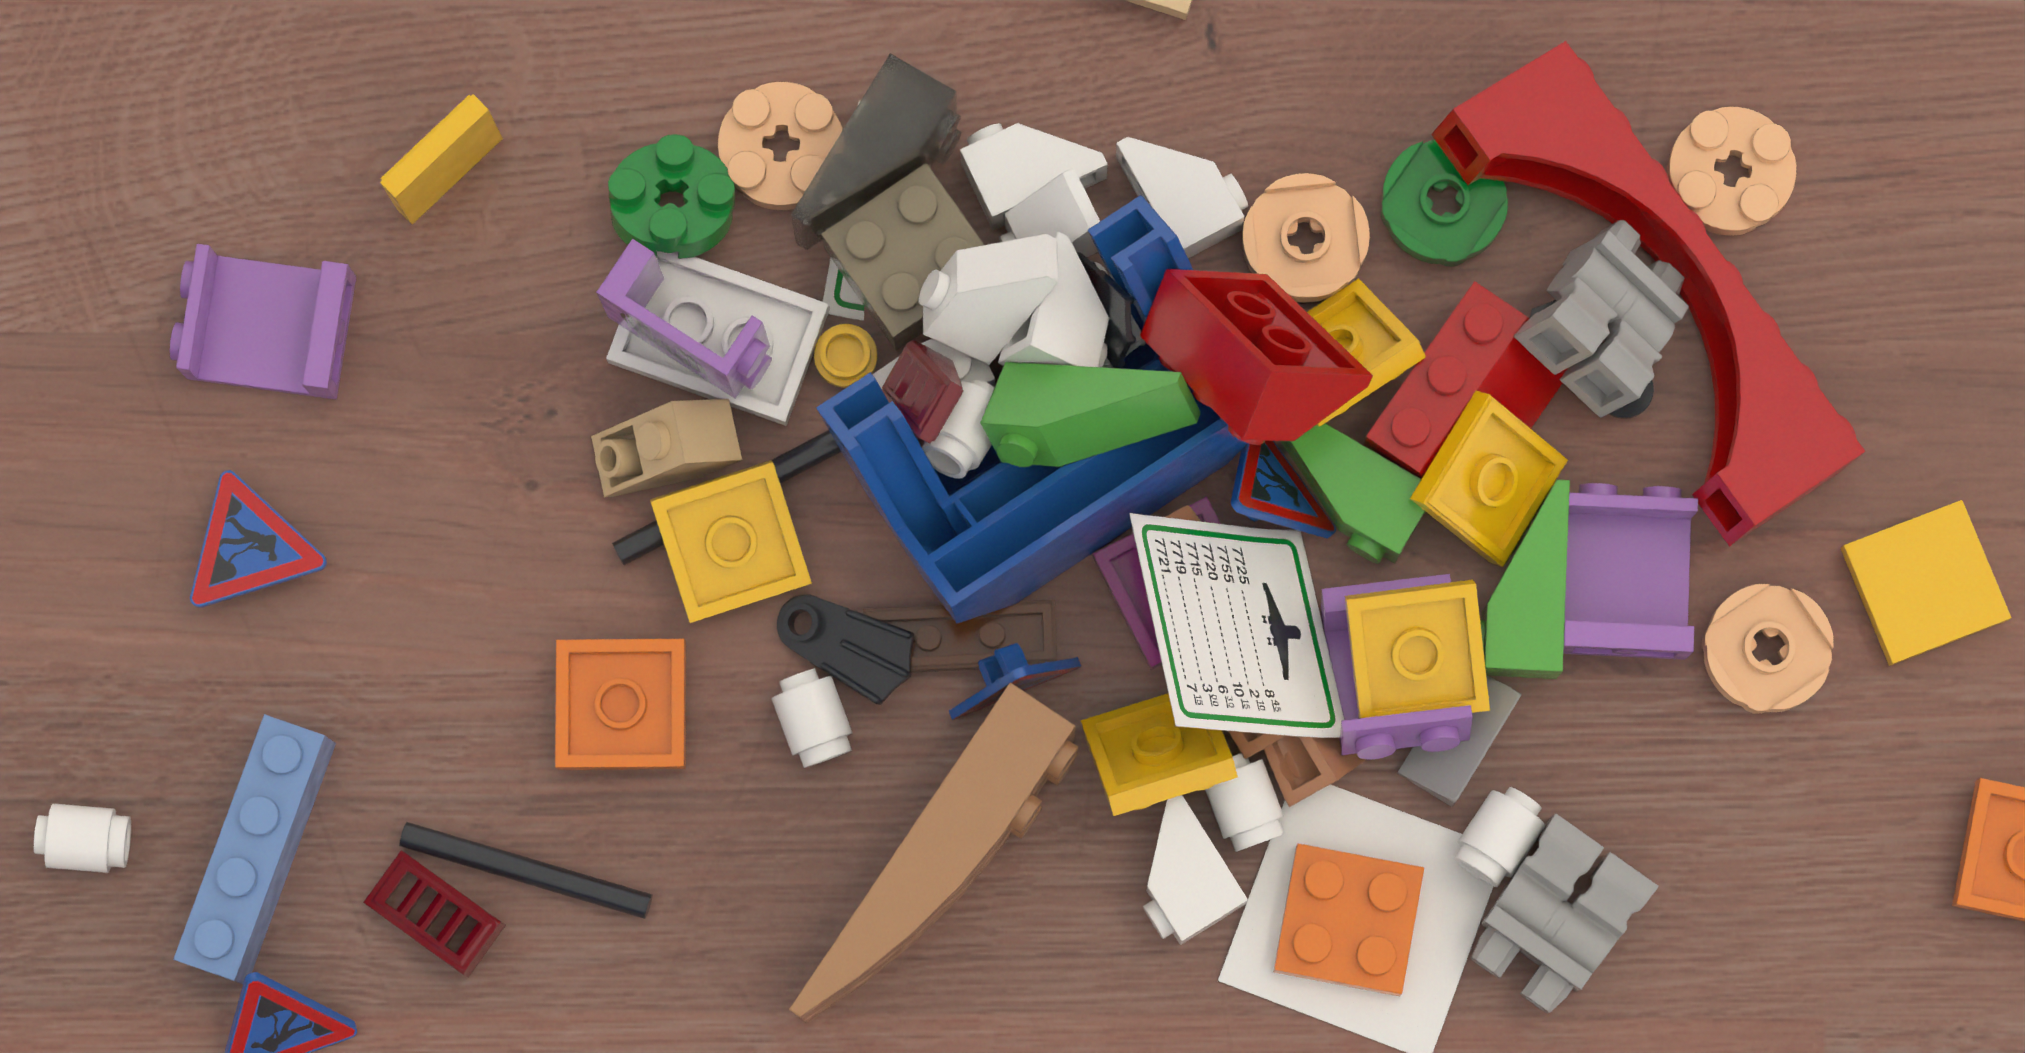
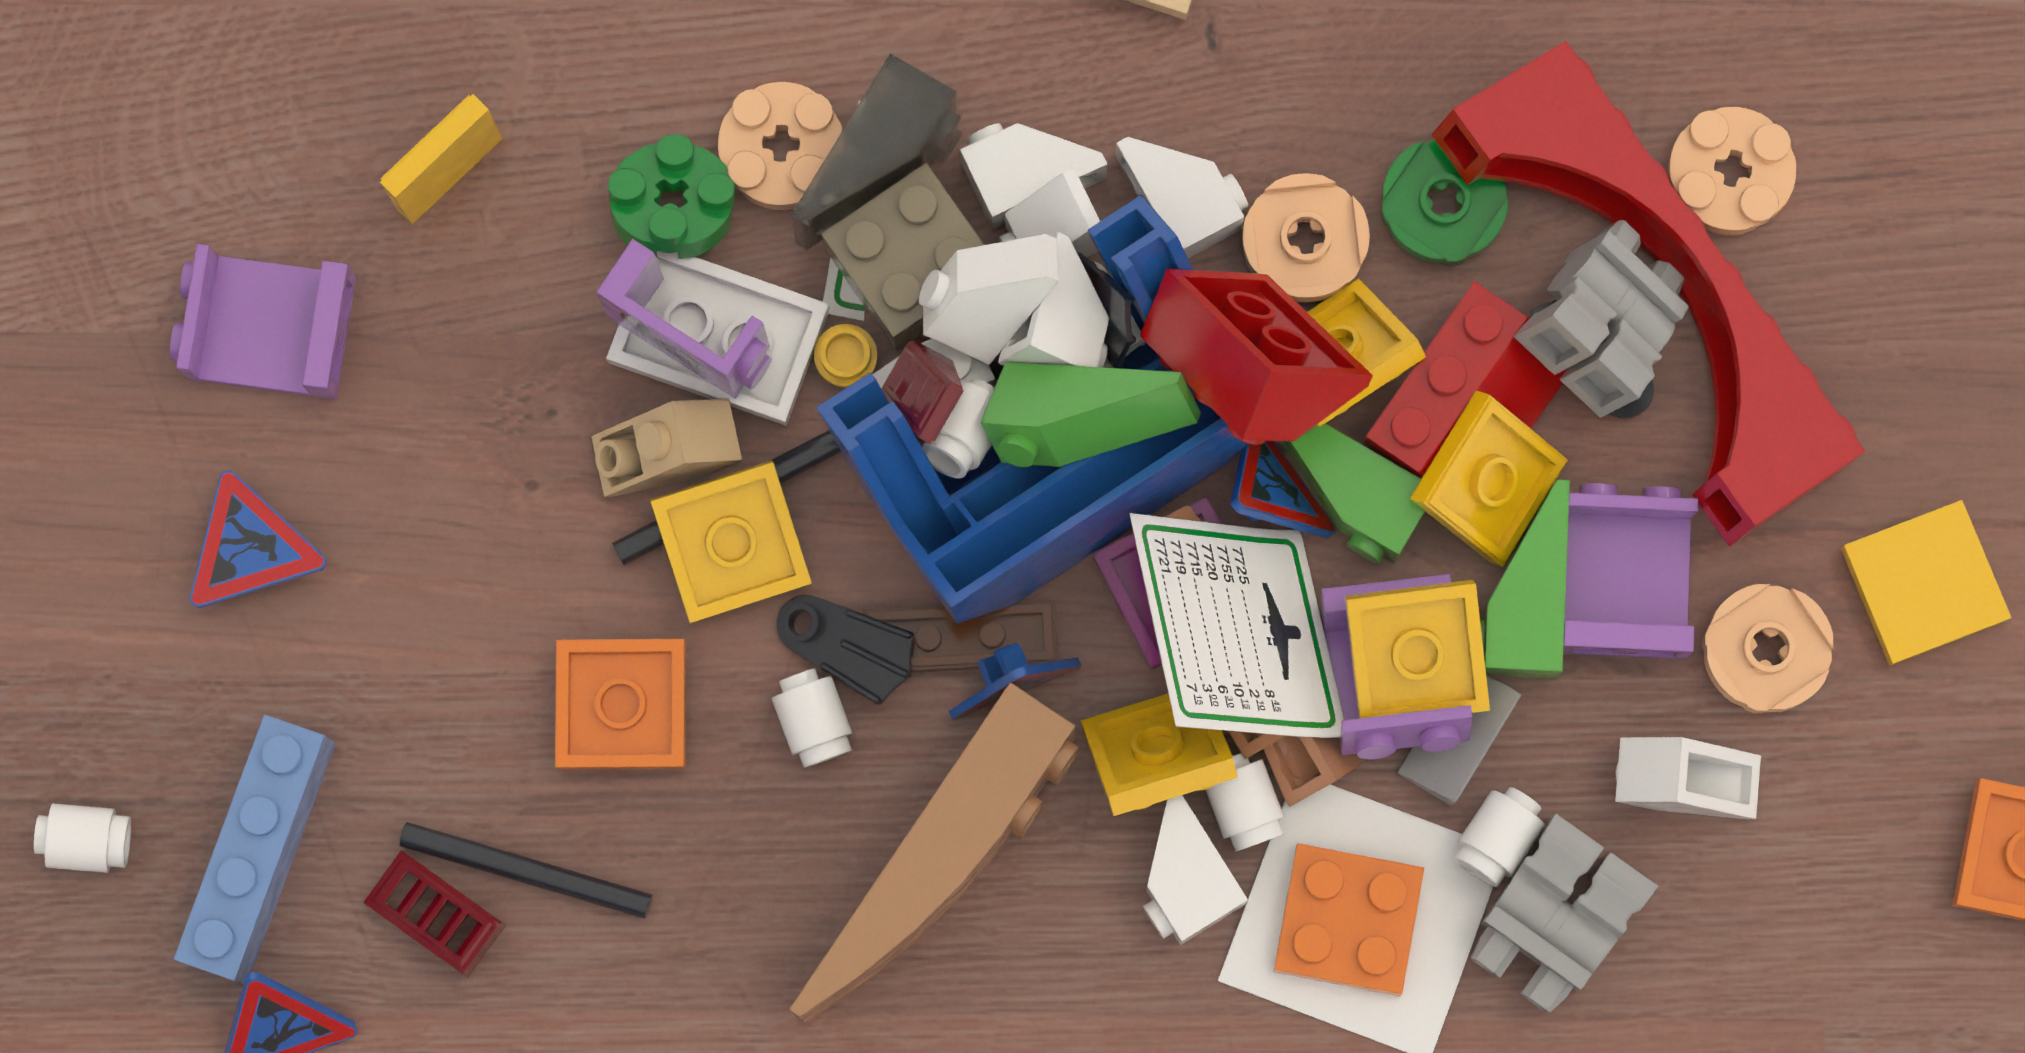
none -> white slope [1615,737,1761,819]

